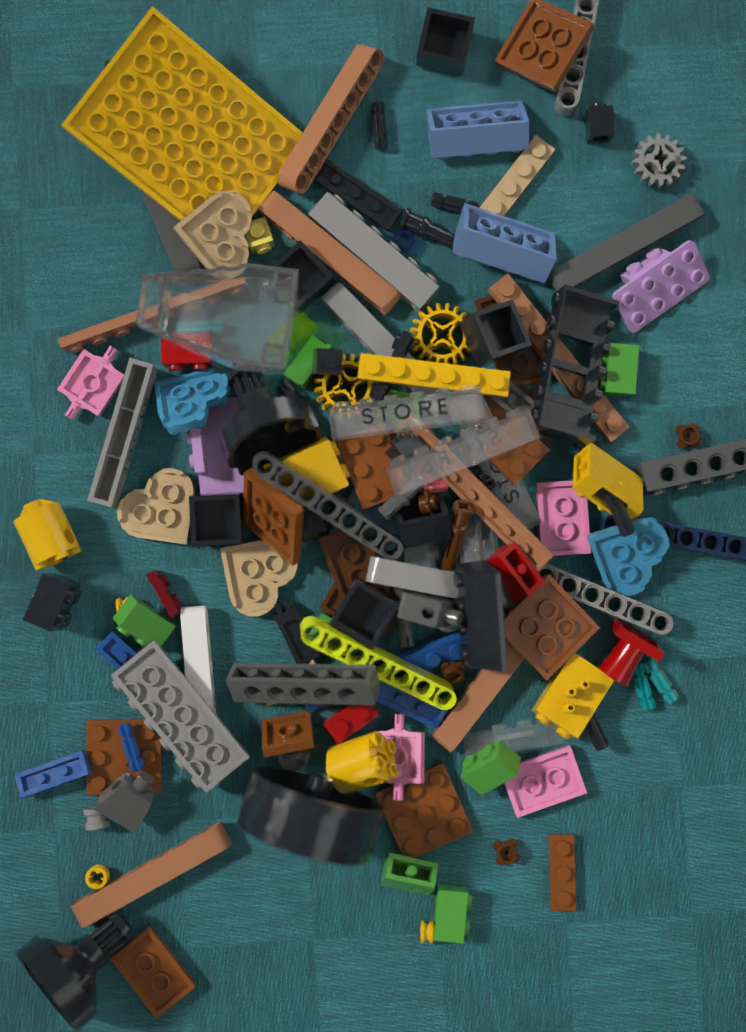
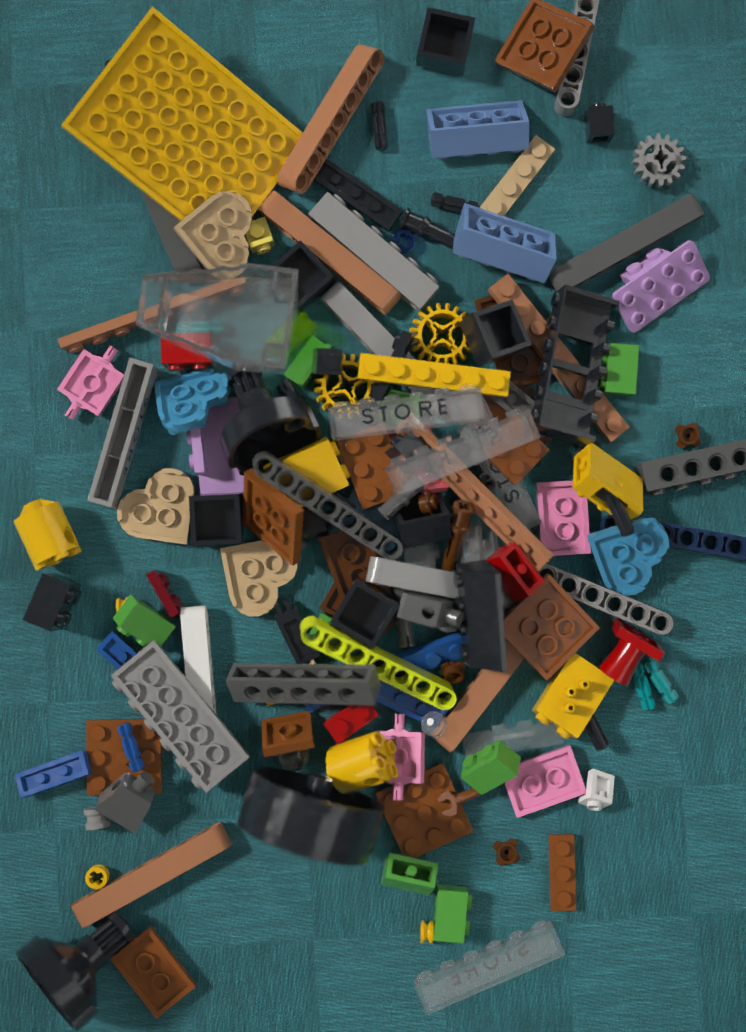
none -> clear brick [414,920,565,1015]
none -> clear tile [421,711,448,738]
none -> dark orange bar [434,788,481,816]
none -> white bracket [578,769,615,811]

